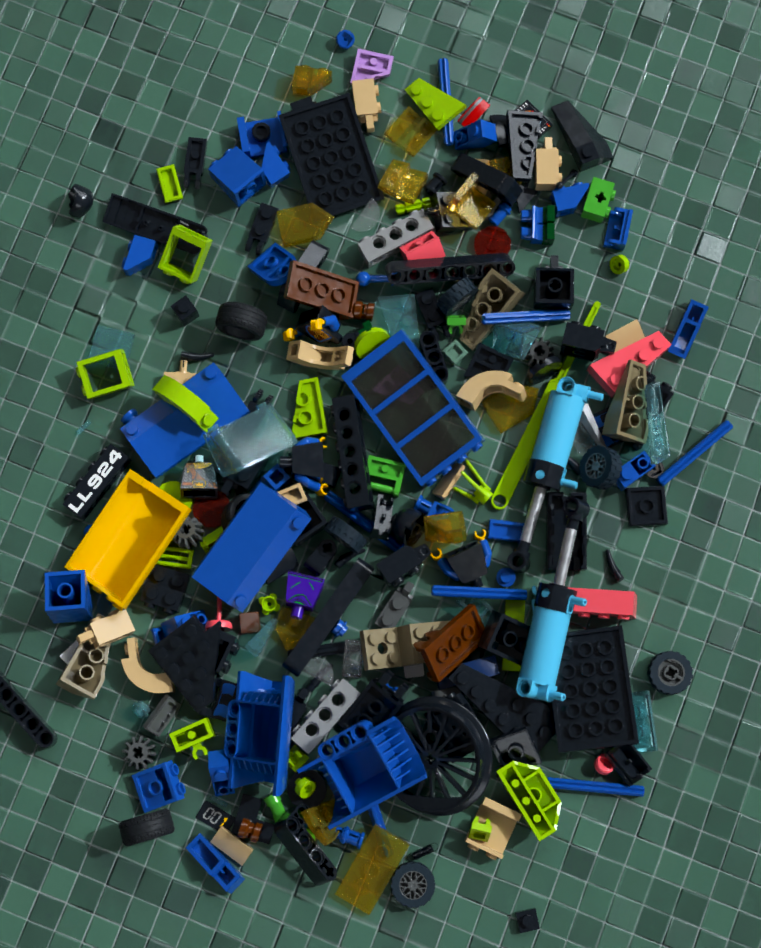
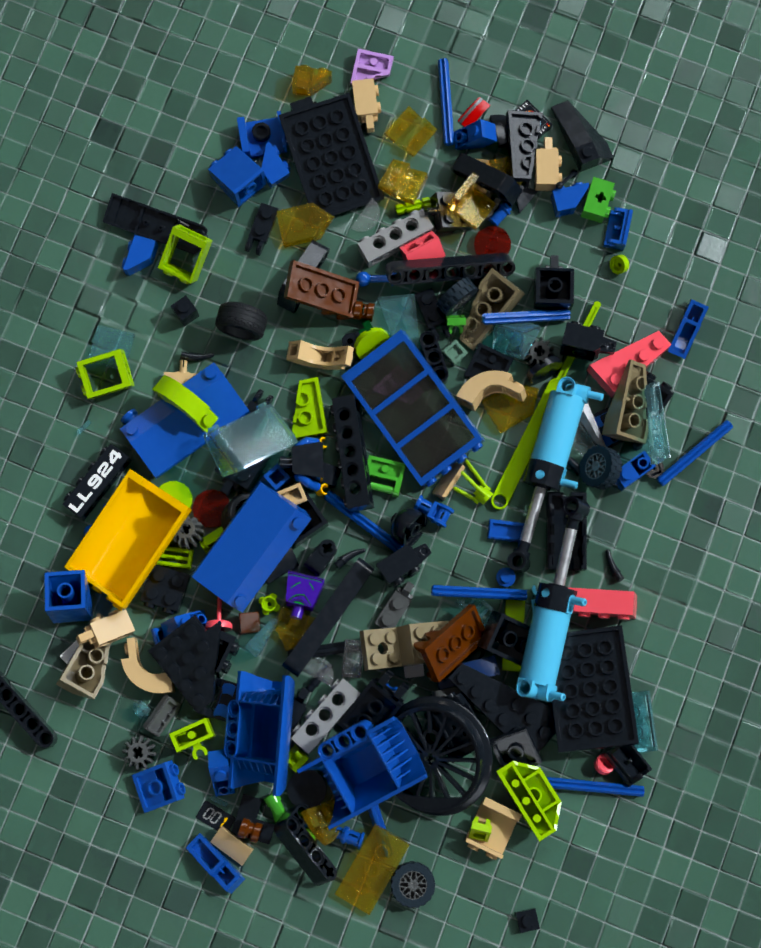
black hair [68,184,94,218] -> none
black tyre [119,808,175,846] -> none
lime tile [156,164,183,203] -> none
torso [180,455,218,499] -> none
black hinge [183,137,208,190] -> none
blue tile [247,243,297,286] -> none
torso [283,305,343,345] -> none
lime tile [295,777,316,799] -> none
black wheel [324,516,367,554] -> none
blue plate [331,619,348,637] -> none
blue tile [336,30,355,49] -> none
black hinge [369,494,394,541] -> none
lime wing [405,78,467,131] -> none
black piece [407,843,438,862] -> none
black bush [423,172,447,196] -> none
clear yellow slope [424,511,466,544] -> none
black torso [431,529,492,587] -> none
blue hips [520,205,555,245] -> none
tan slope [605,319,645,352] -> none
black tile [625,486,668,527] -> none
black wheel [647,651,693,695] -> none

